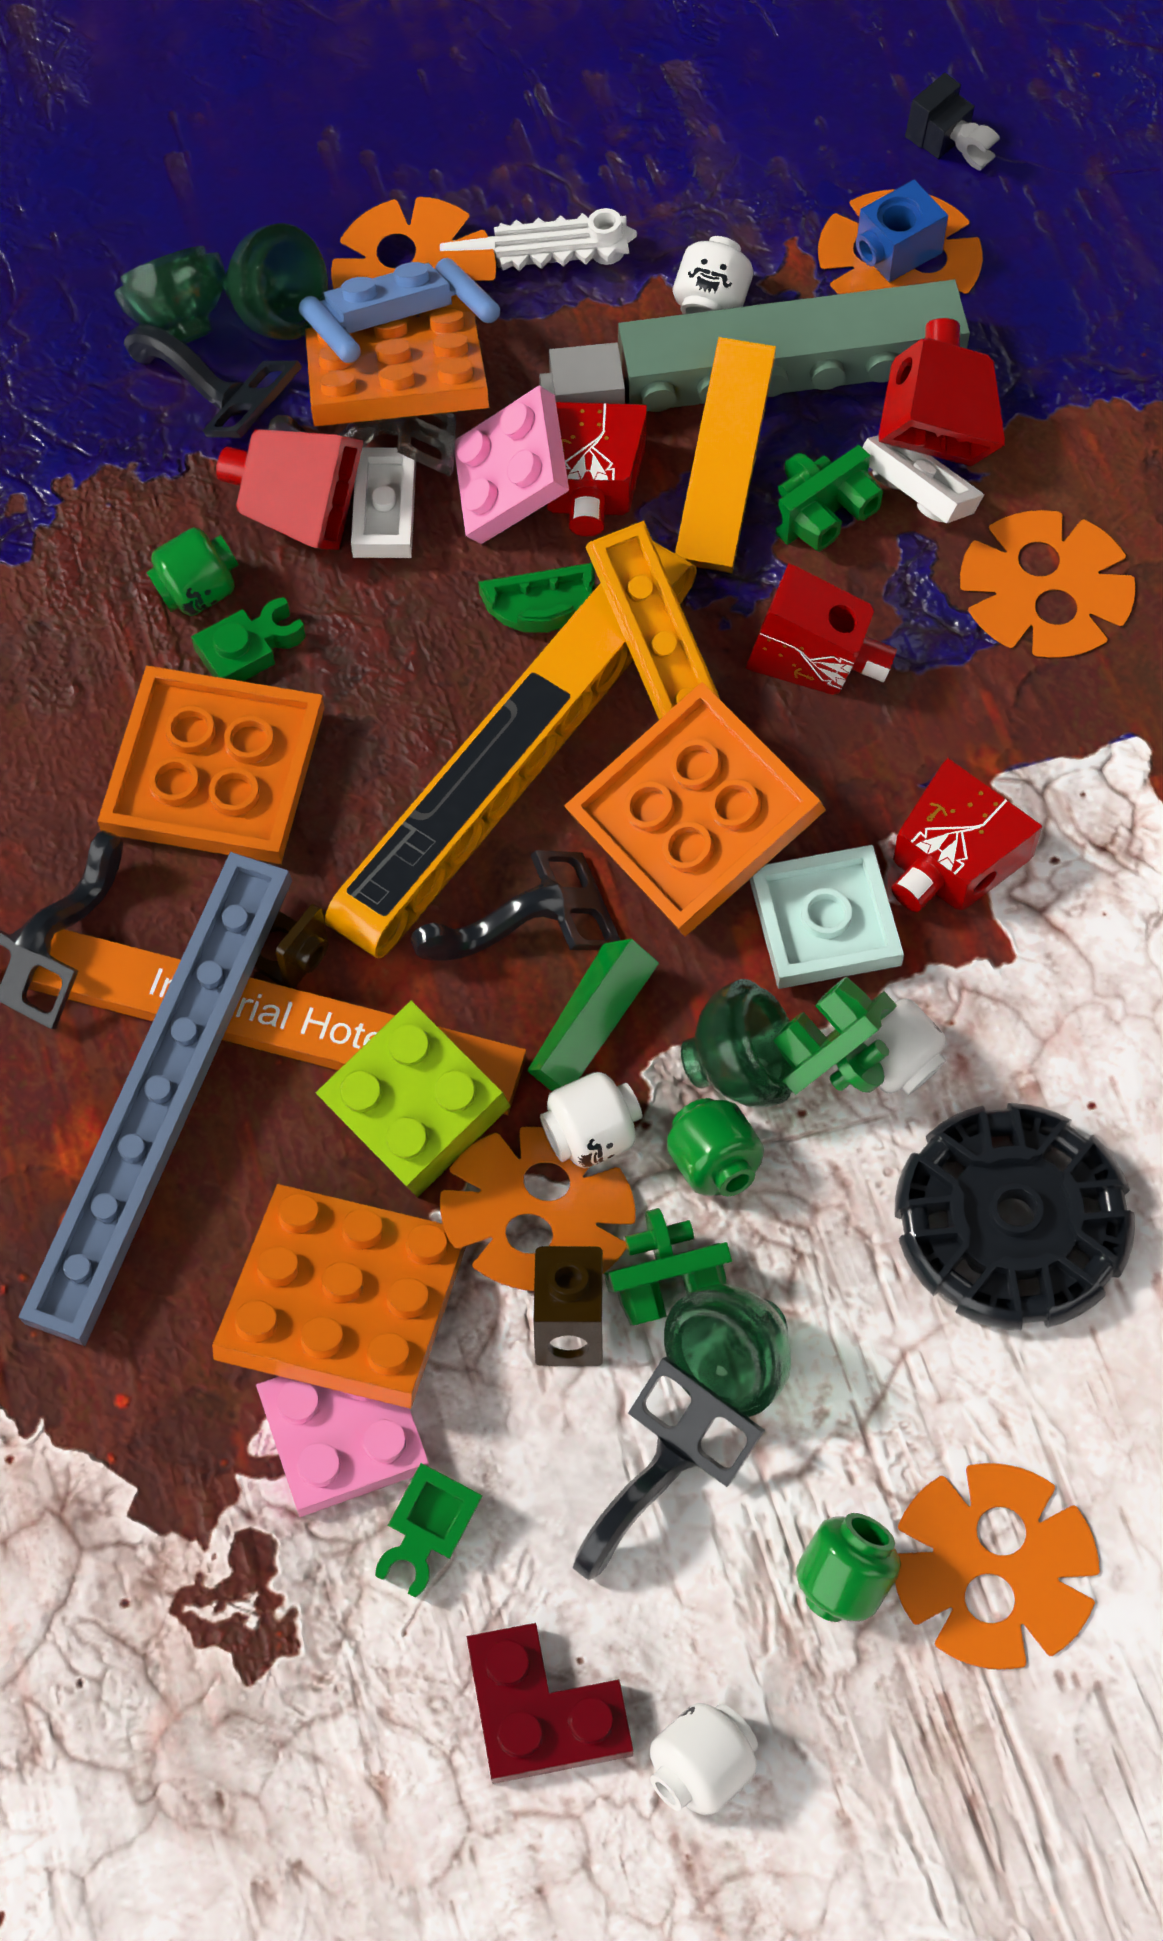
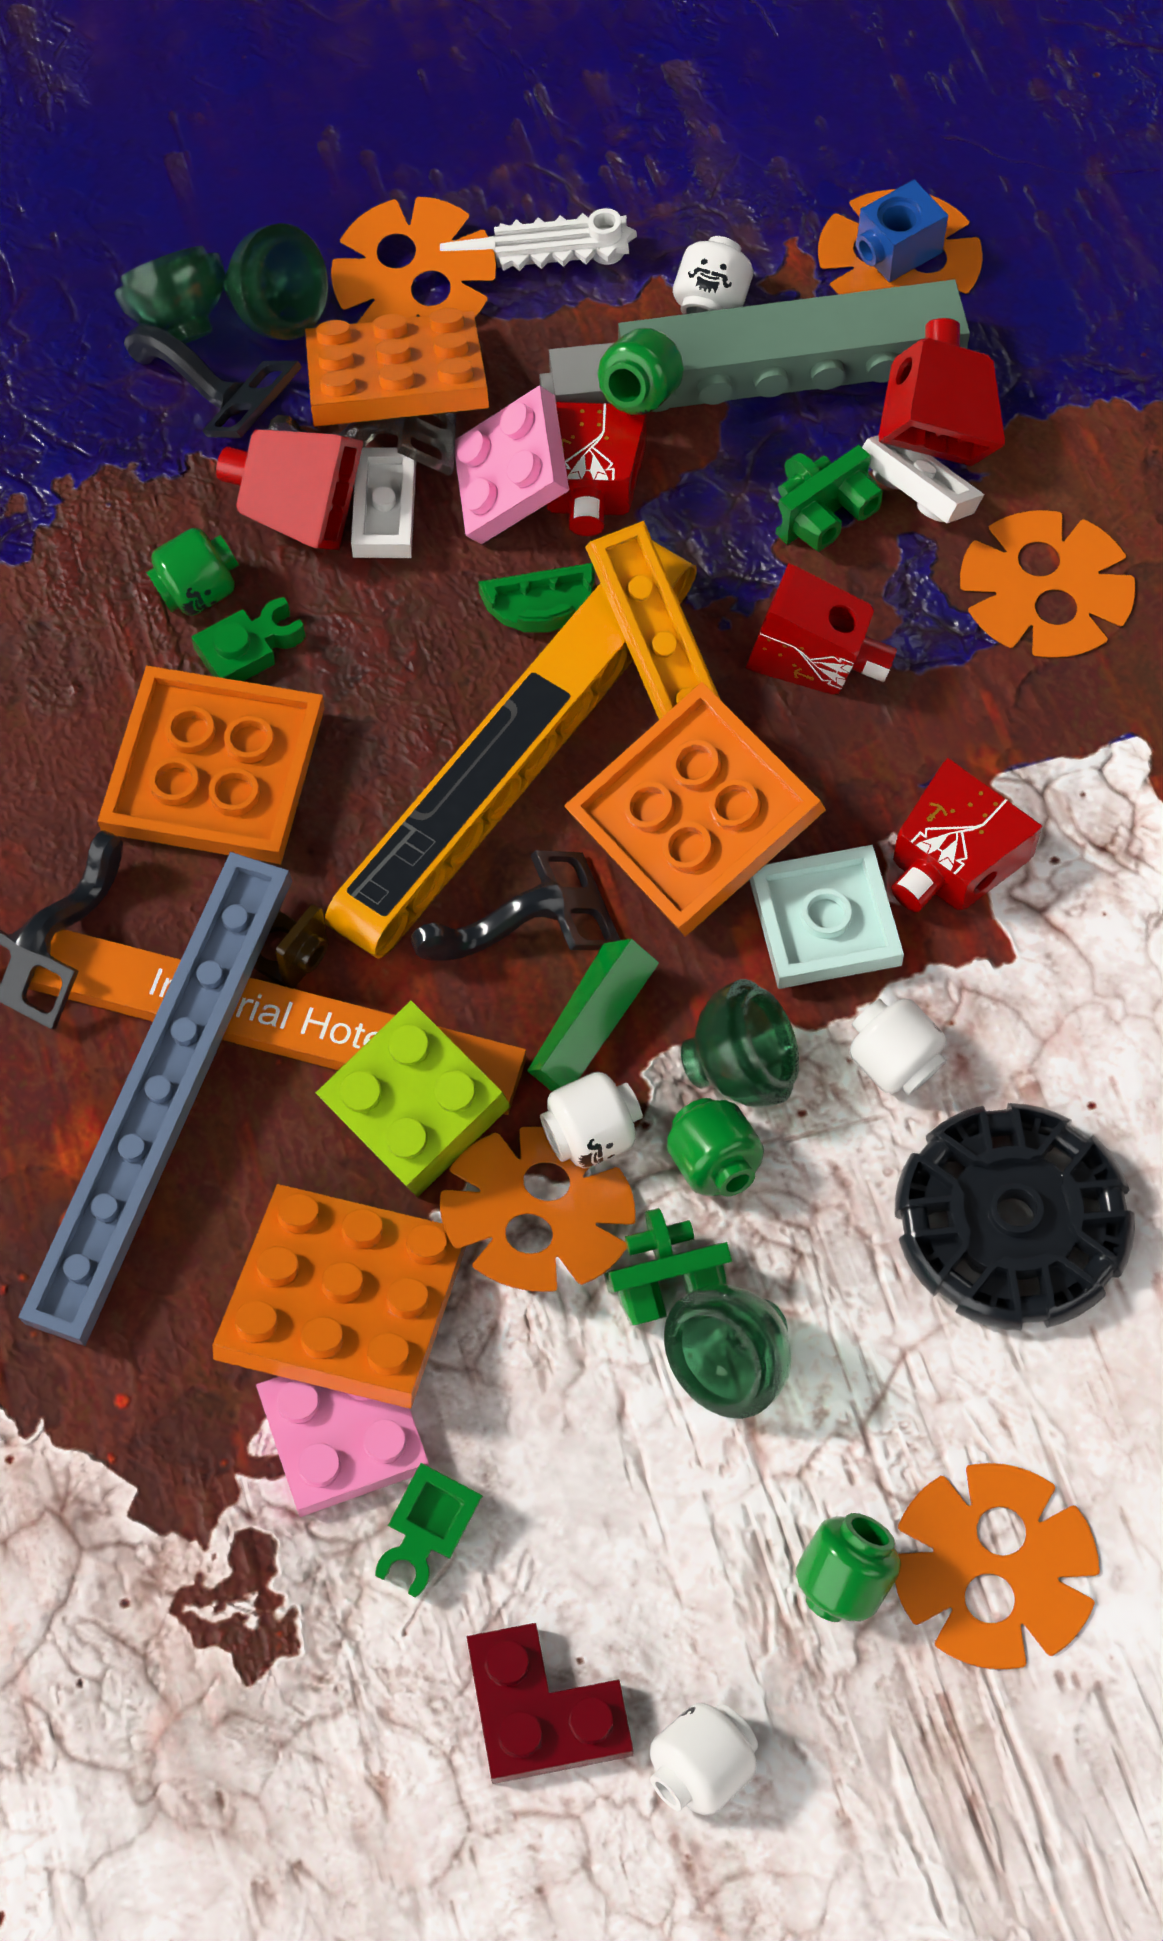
medium blue plate [299,258,500,363] -> none
dark brown bracket [533,1246,603,1366] -> none
black piece [572,1357,765,1581] -> none
light orange tile [675,337,776,573] -> none
green hips [772,977,897,1095] -> none
black piece [905,73,1000,170] -> none
none -> green head [597,328,684,415]

